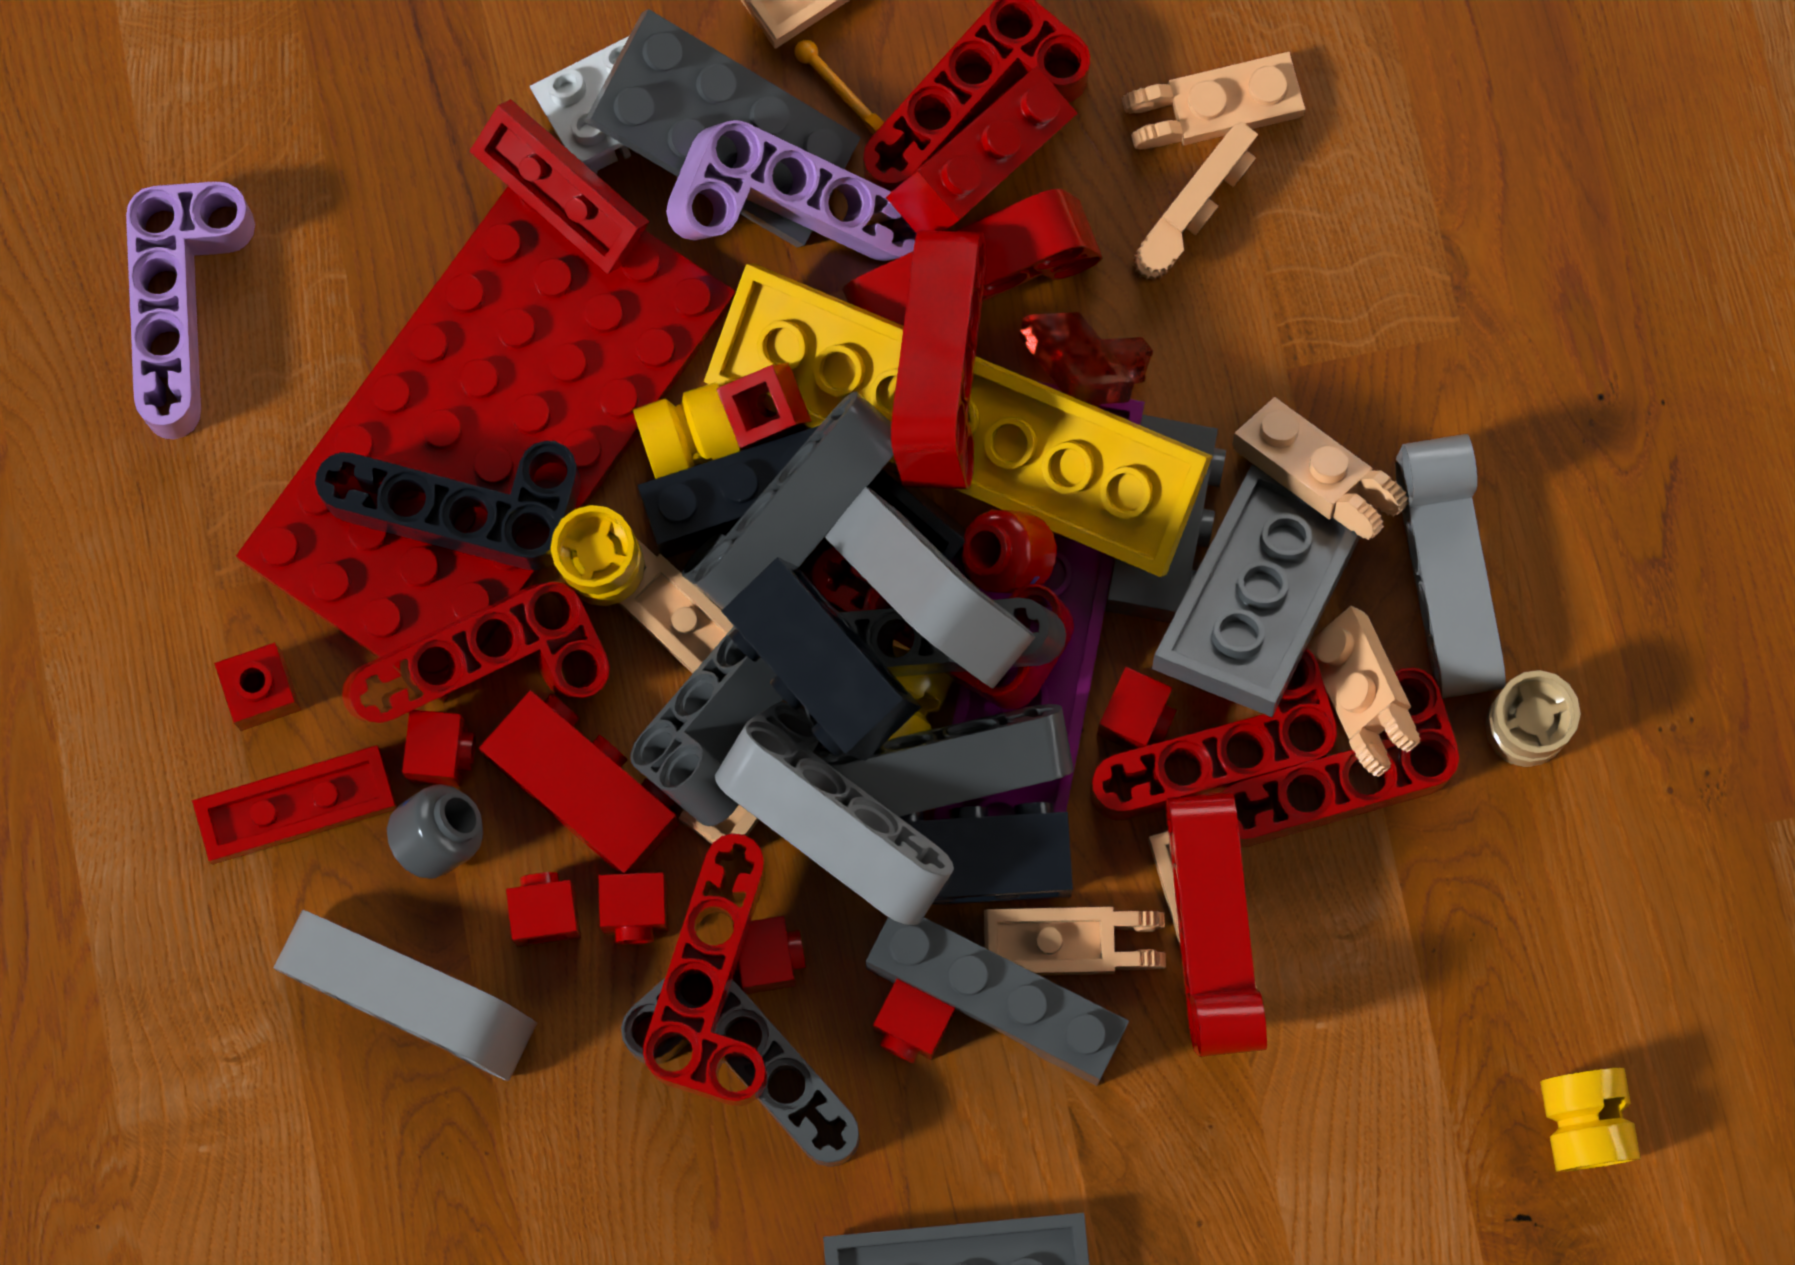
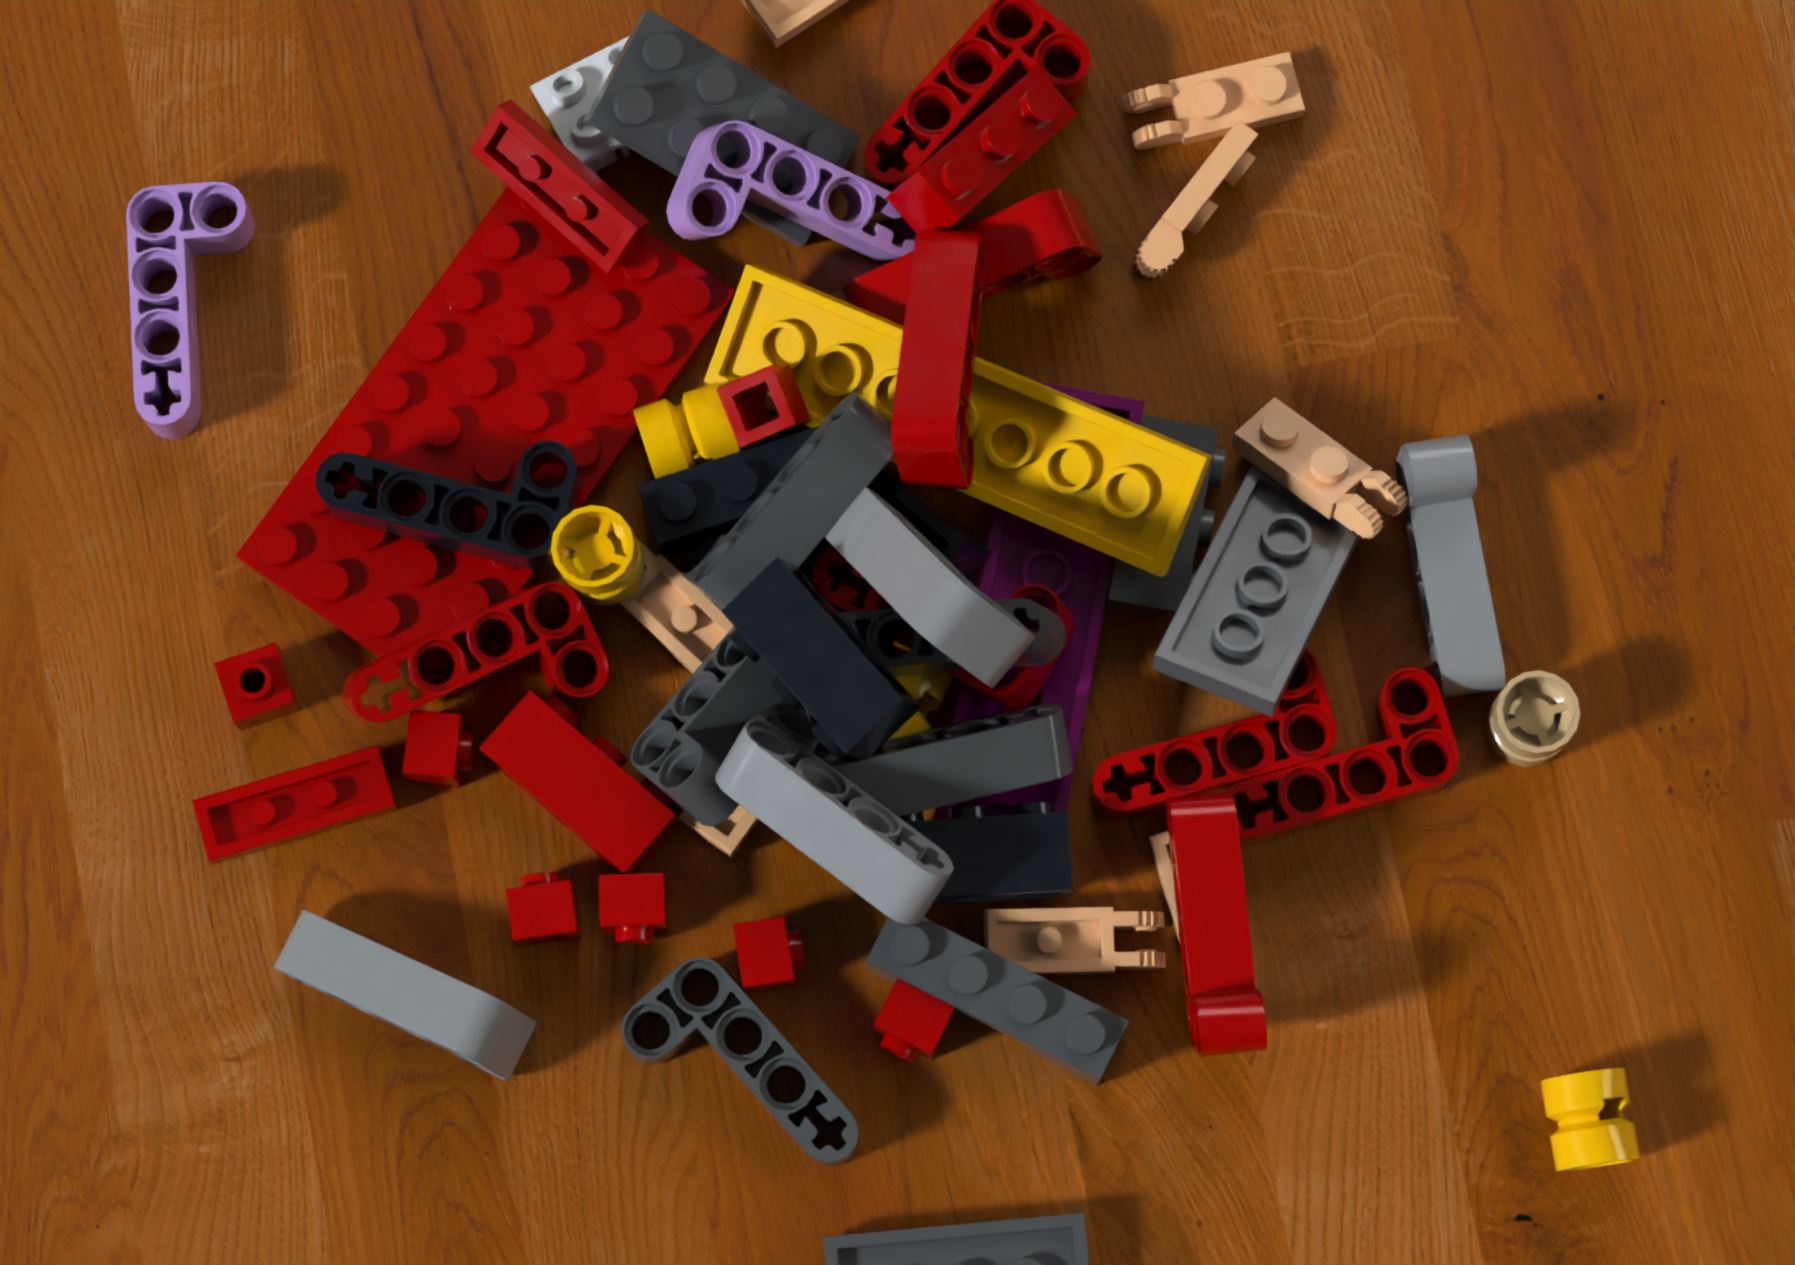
dark grey head [387,784,483,879] -> none
red beam [643,833,768,1106] -> none
light orange hinge [794,40,884,134] -> none
red head [961,510,1057,594] -> none
clear red hinge [1019,312,1153,407] -> none
red plate [1097,667,1177,750] -> none
light nougat hinge [1307,606,1421,777] -> none

